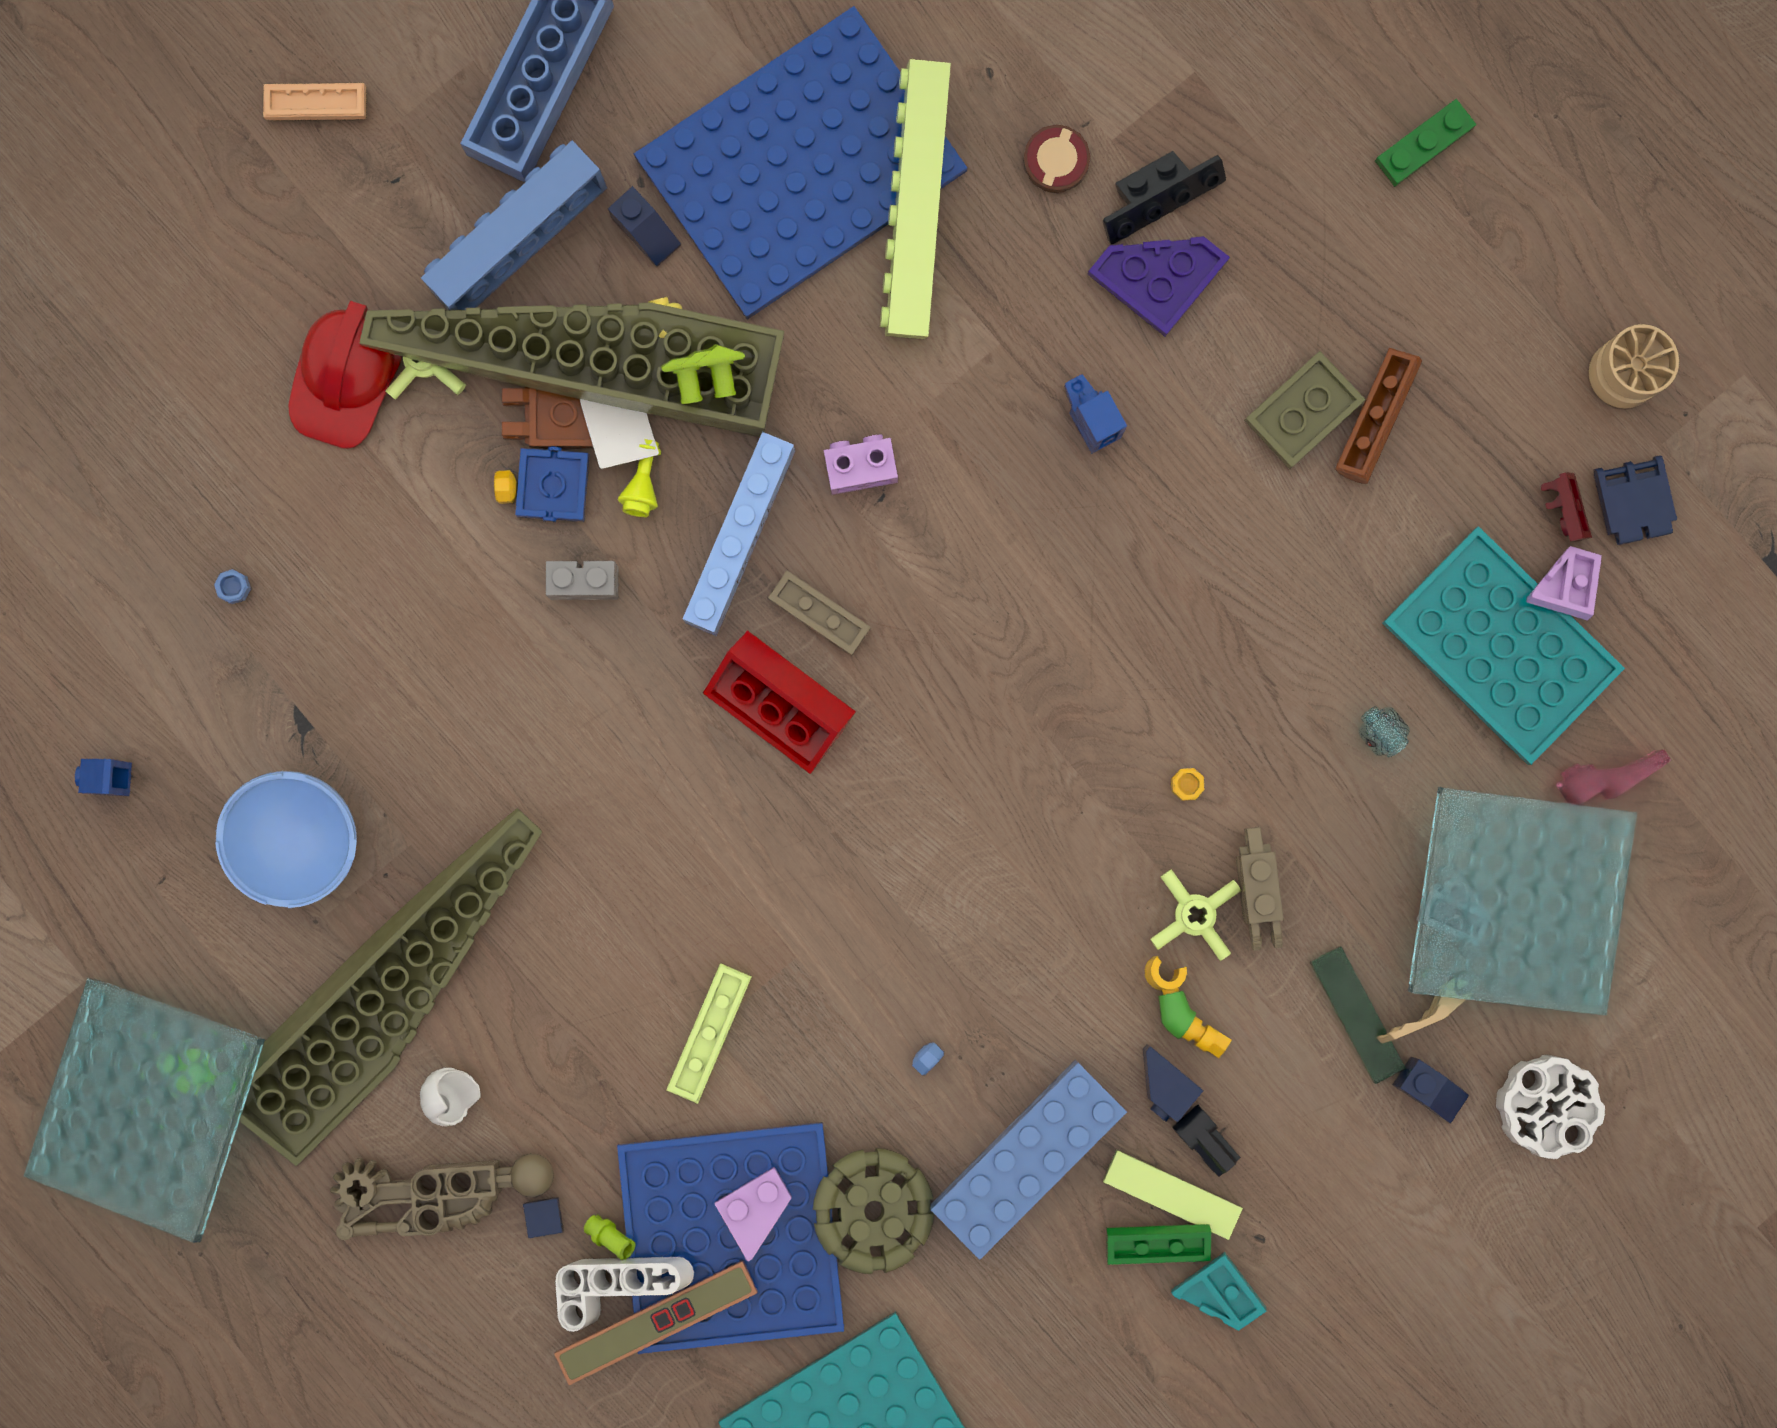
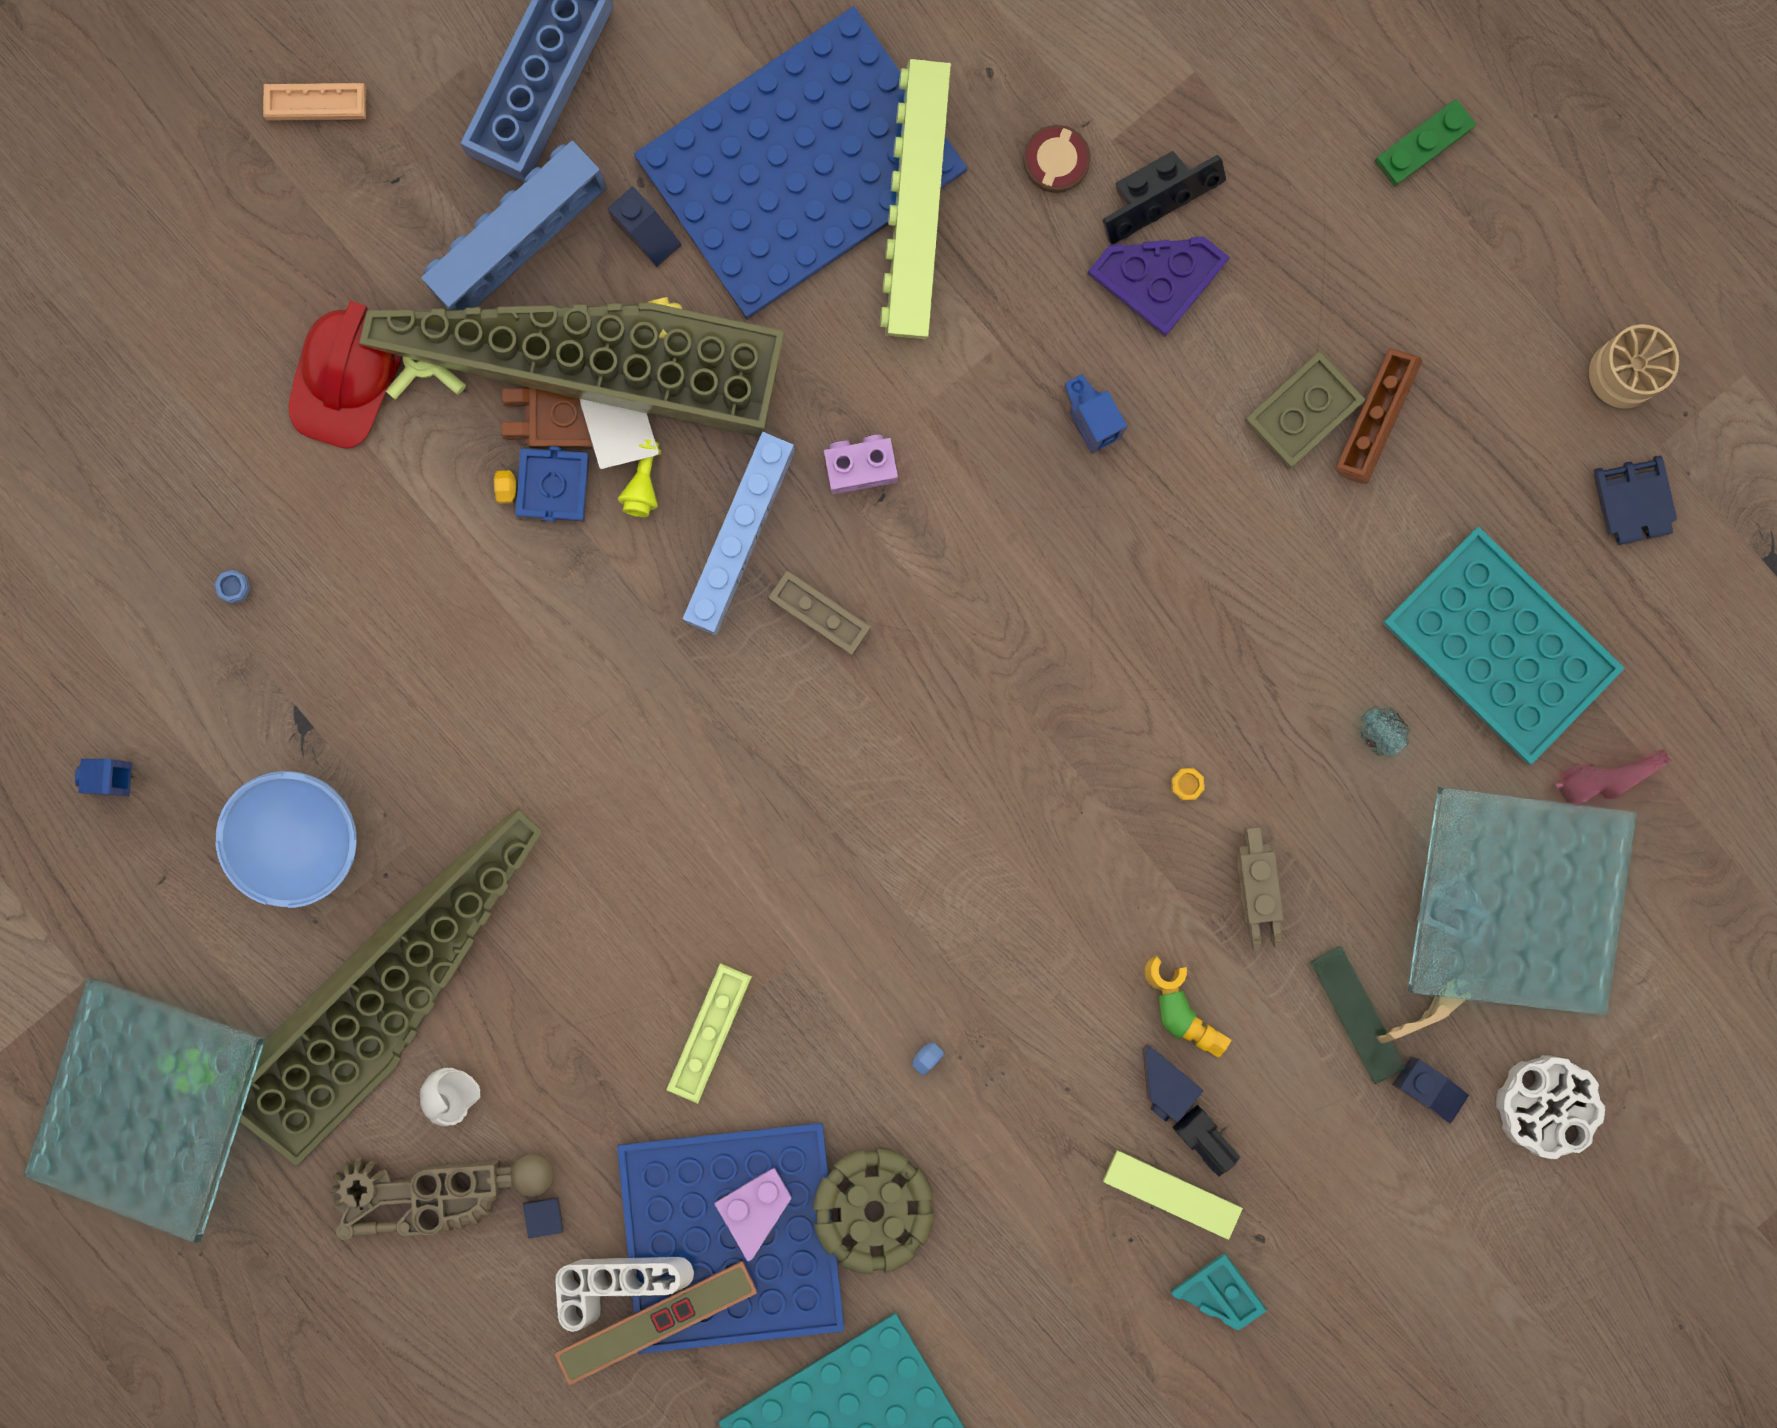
light grey piece [546,561,618,600] -> none
lime pin [584,1214,636,1260] -> none
lime connector [661,344,745,404] -> none
red slope [703,630,856,774] -> none
medium blue brick [930,1060,1127,1260] -> none
green plate [1106,1224,1212,1265] -> none
yellowish green bar [1150,869,1241,961] -> none
lavender wing [1527,546,1602,620] -> none
dark red plate [1541,472,1592,542] -> none

